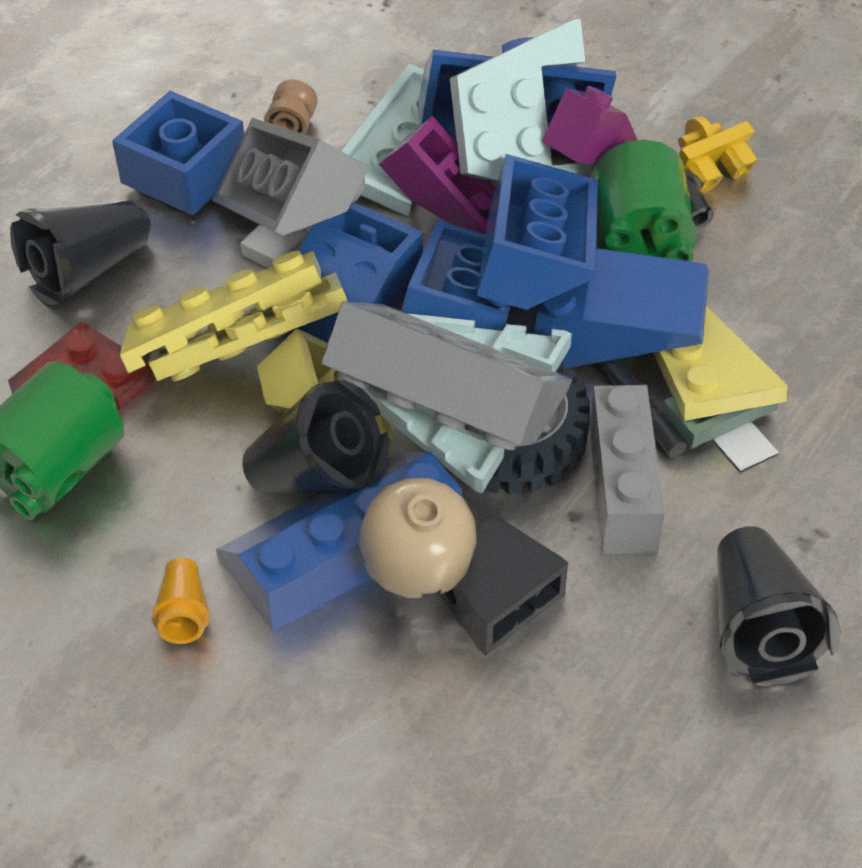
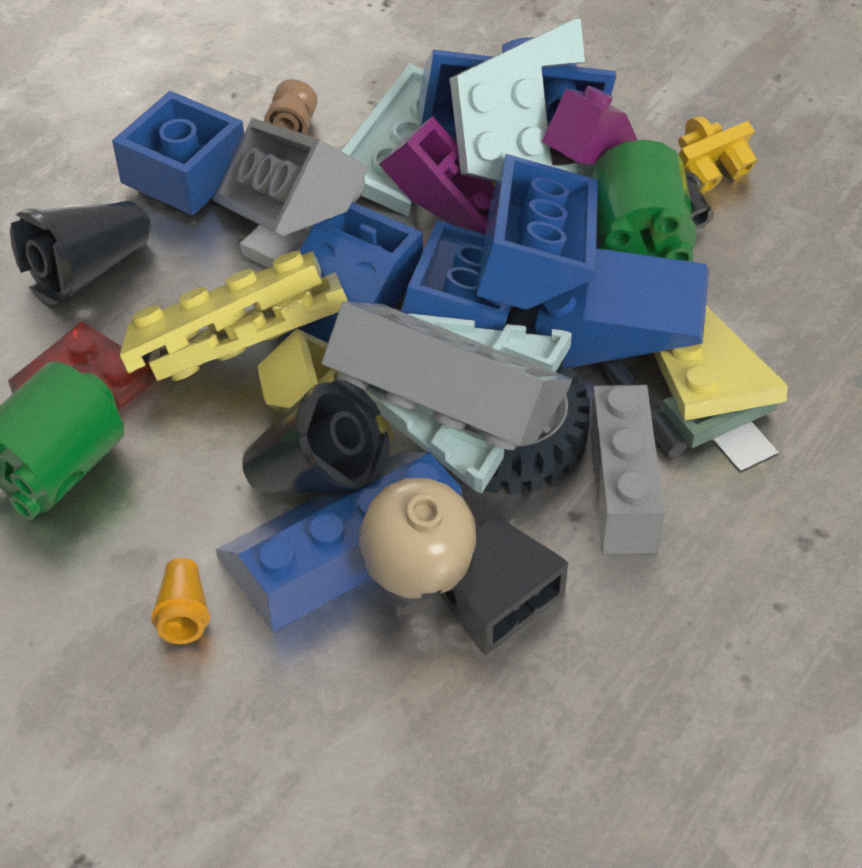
black cone [717,526,842,686] -> none

